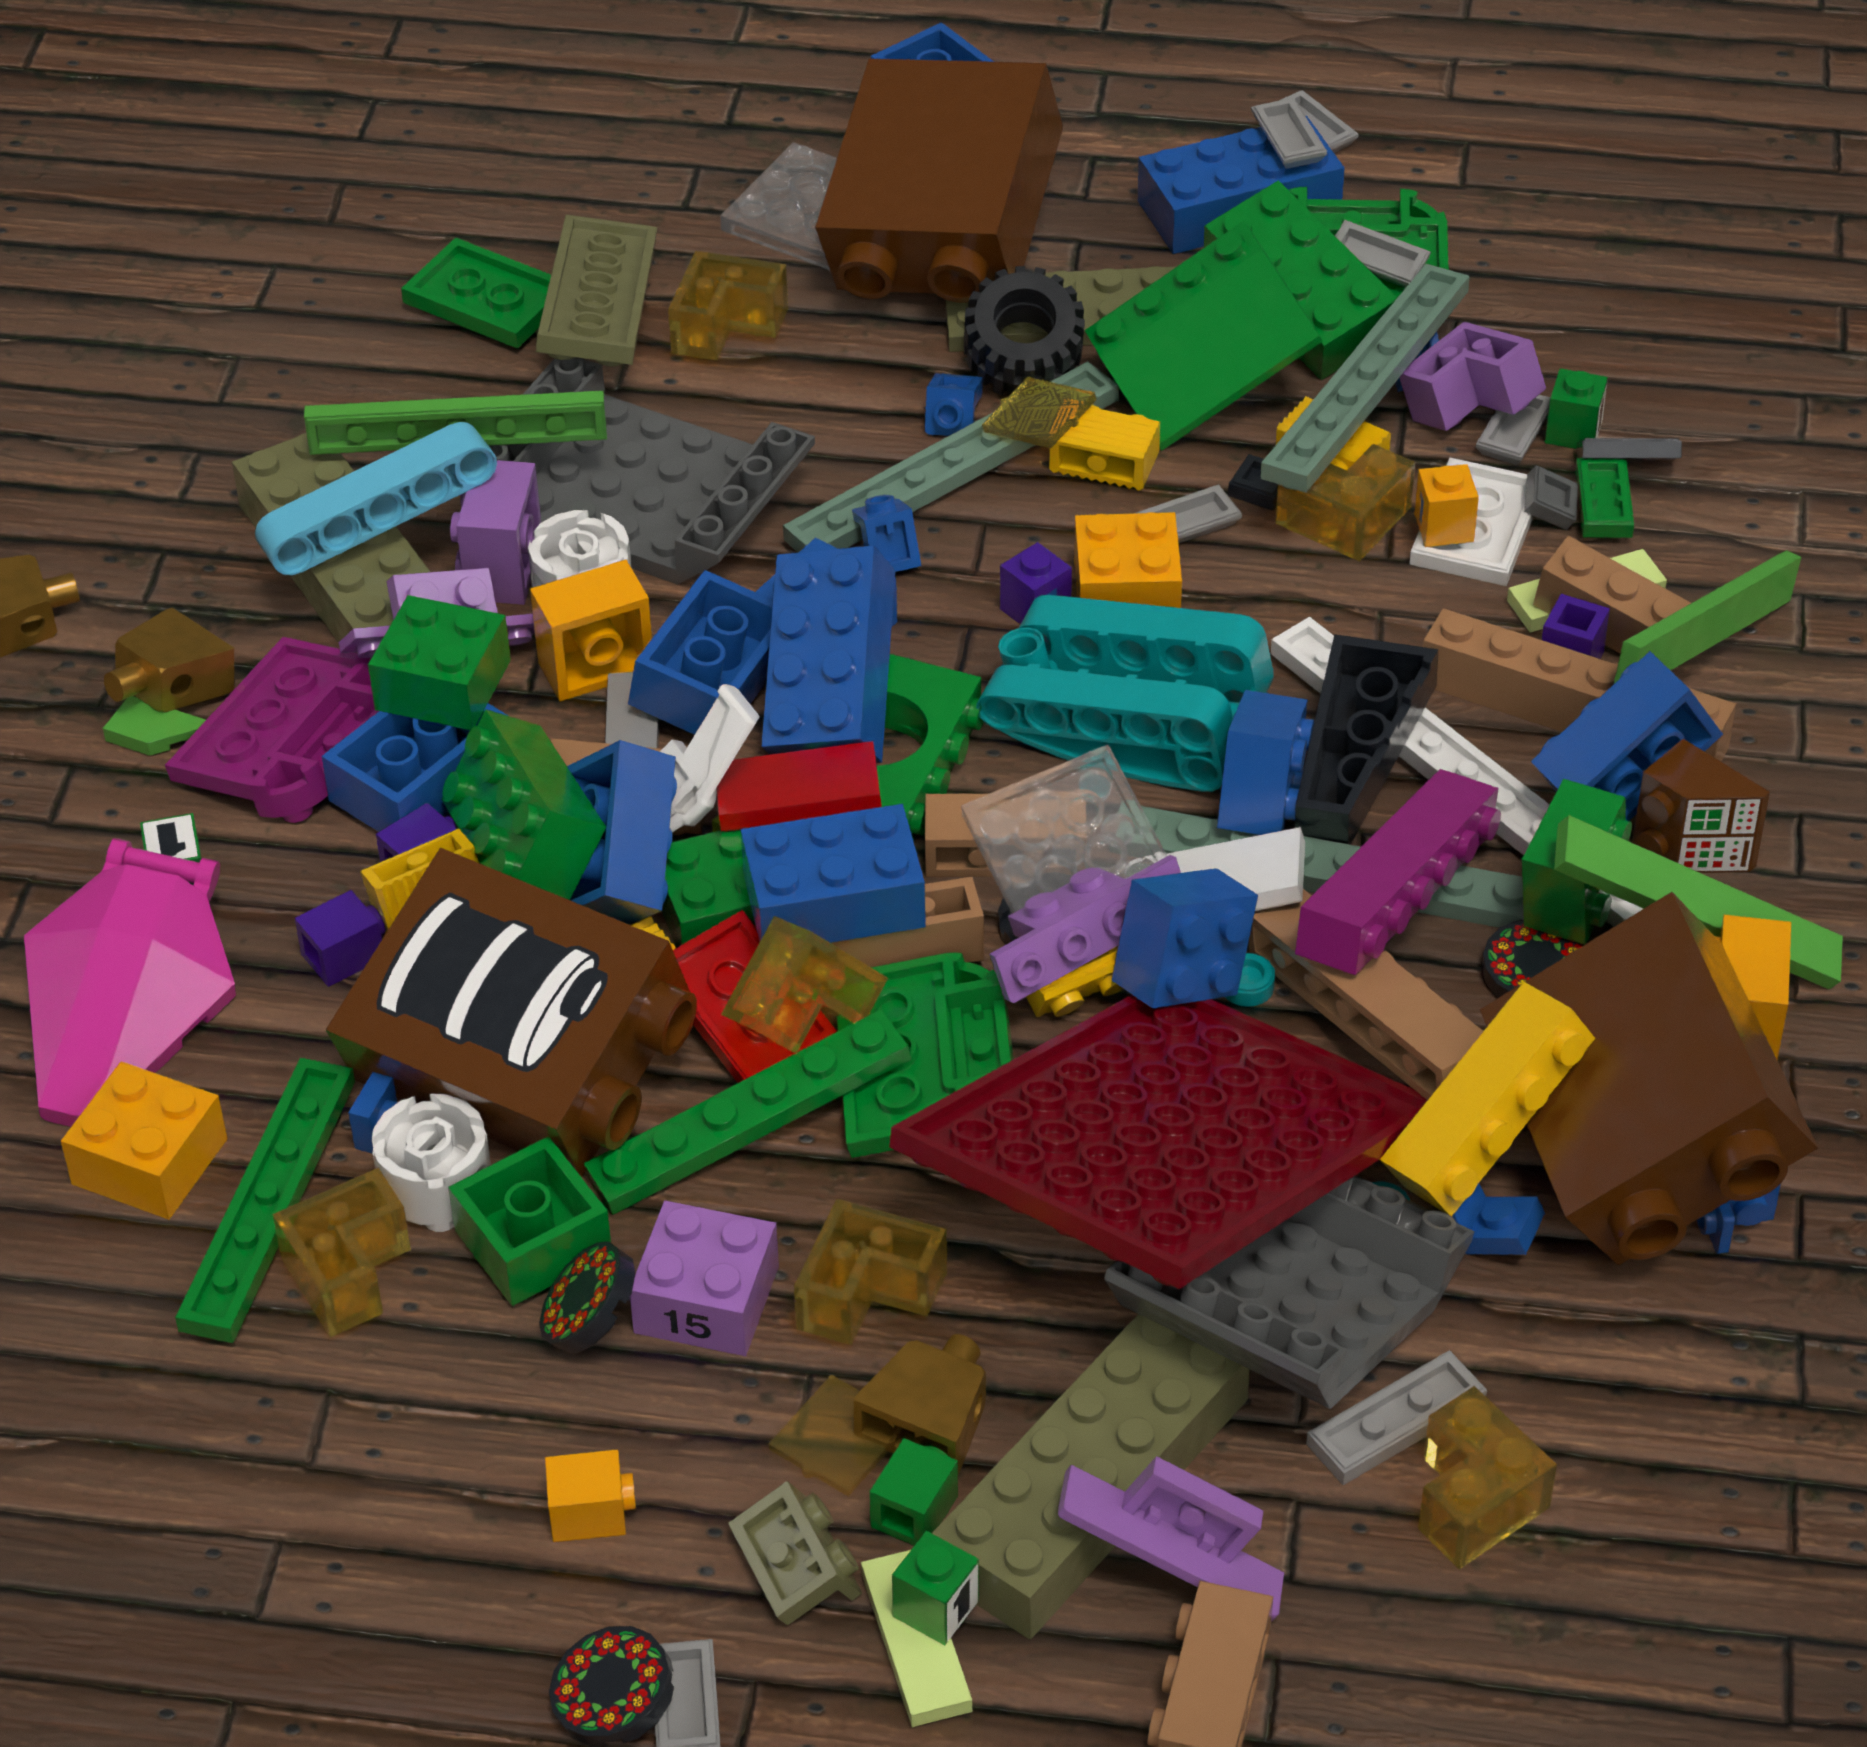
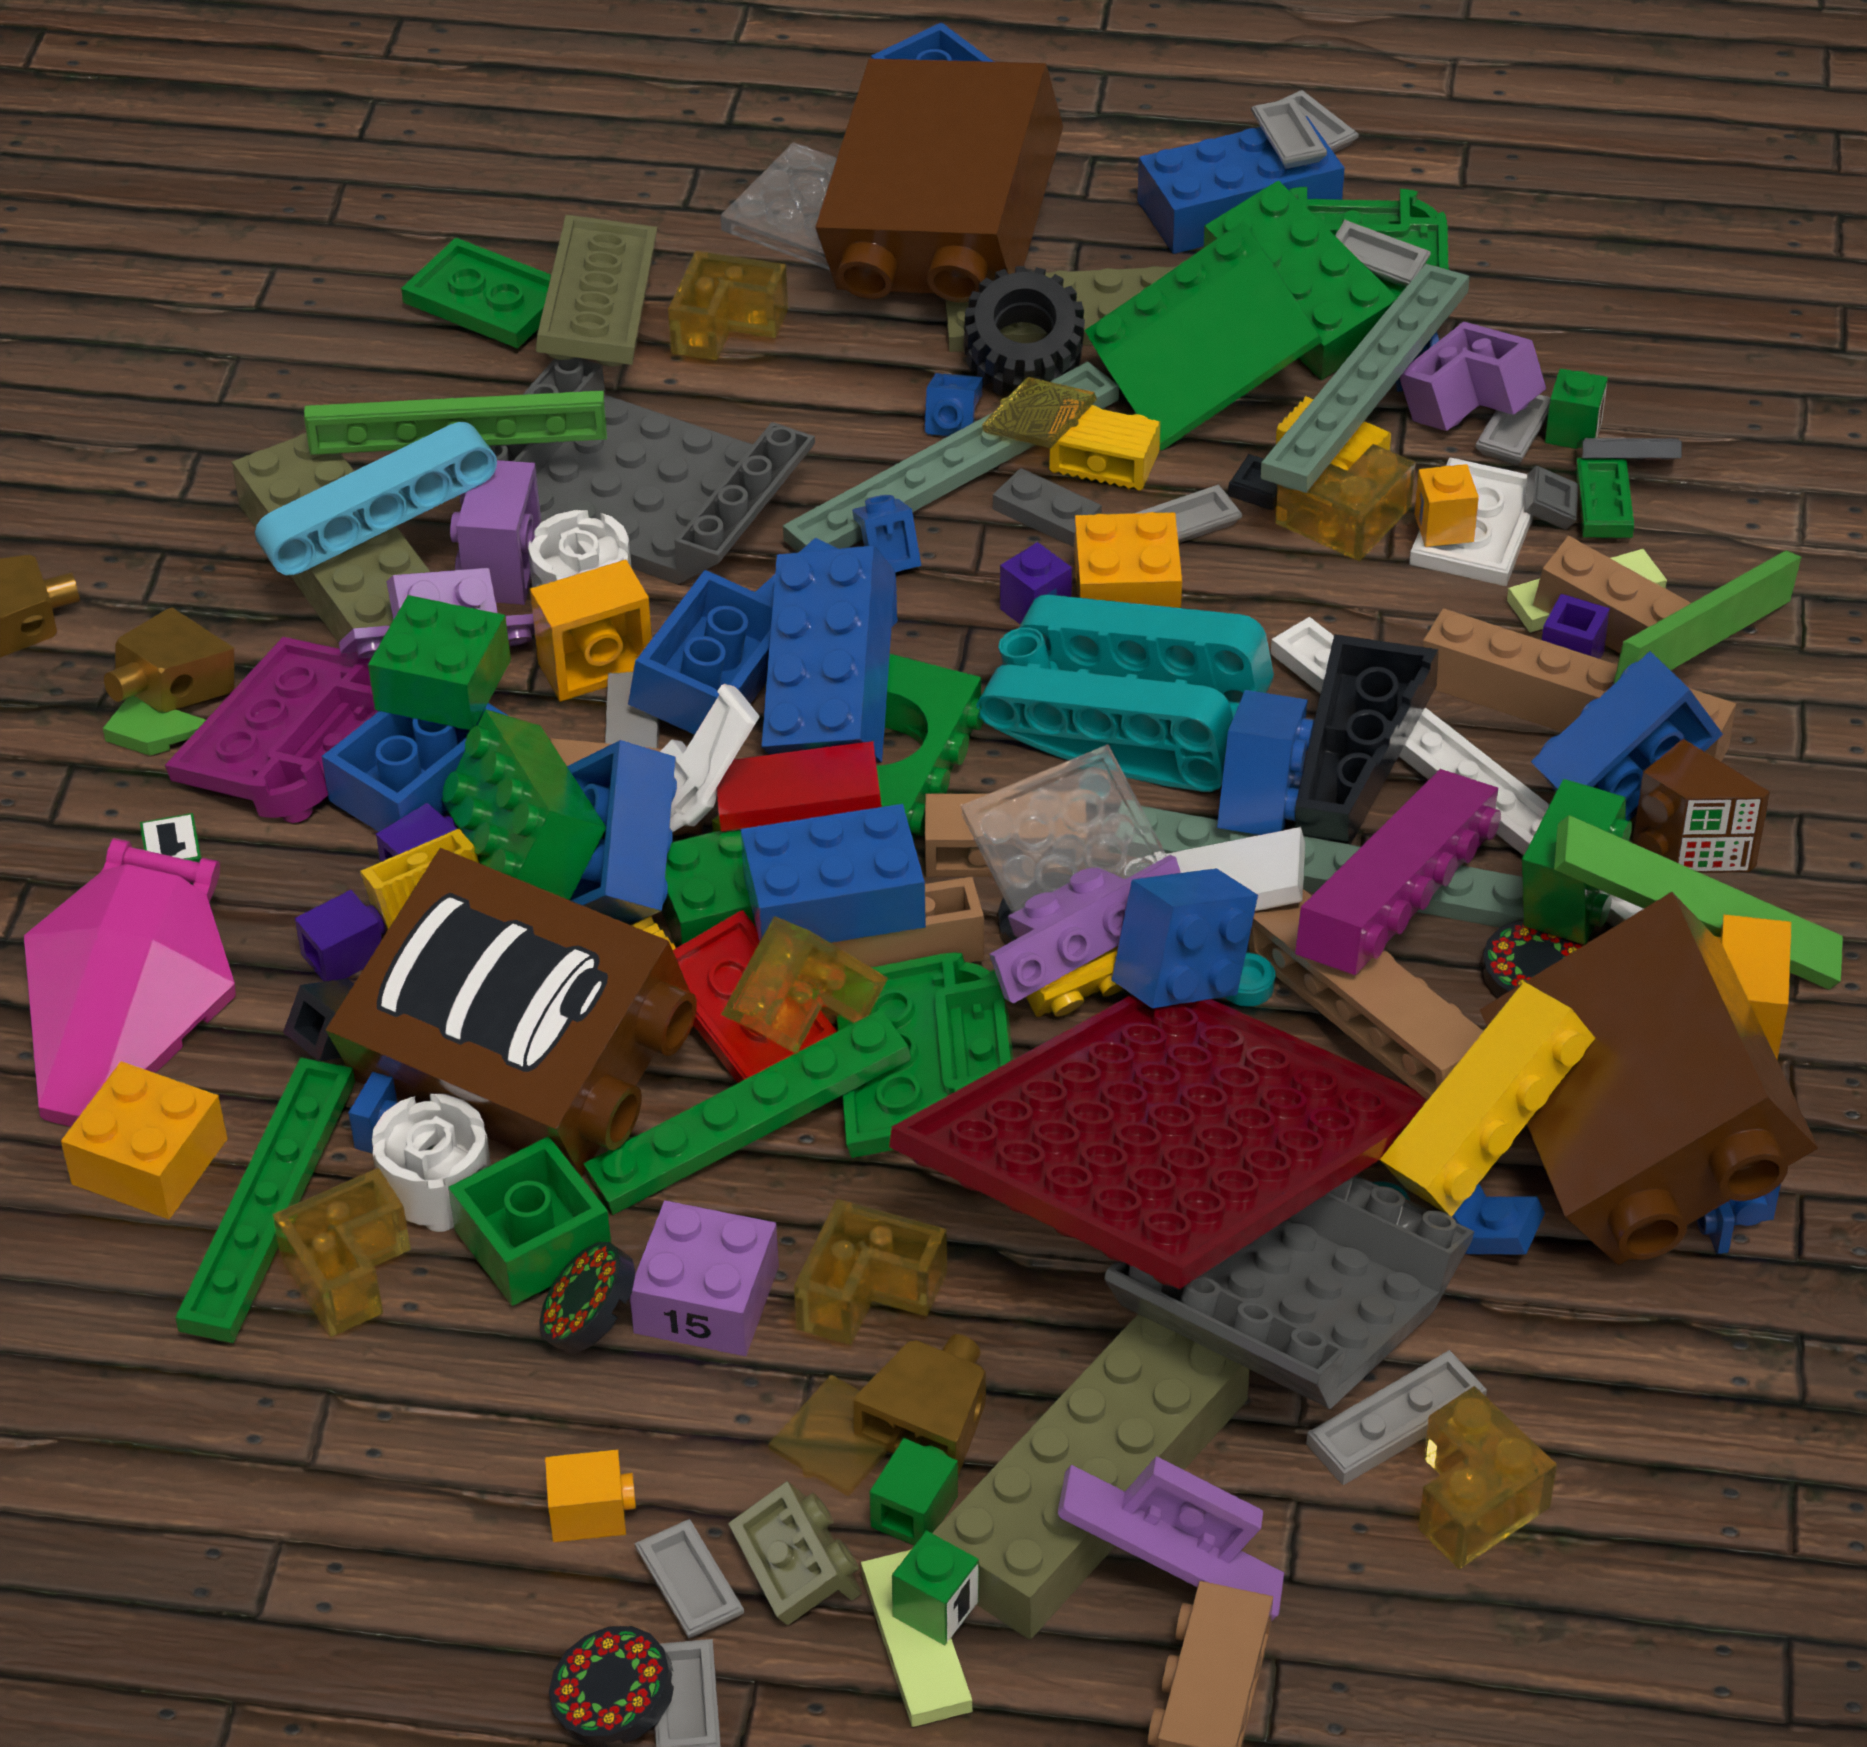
none -> black brick [283,978,354,1061]
none -> light grey tile [634,1519,744,1638]
none -> dark grey plate [993,468,1102,547]

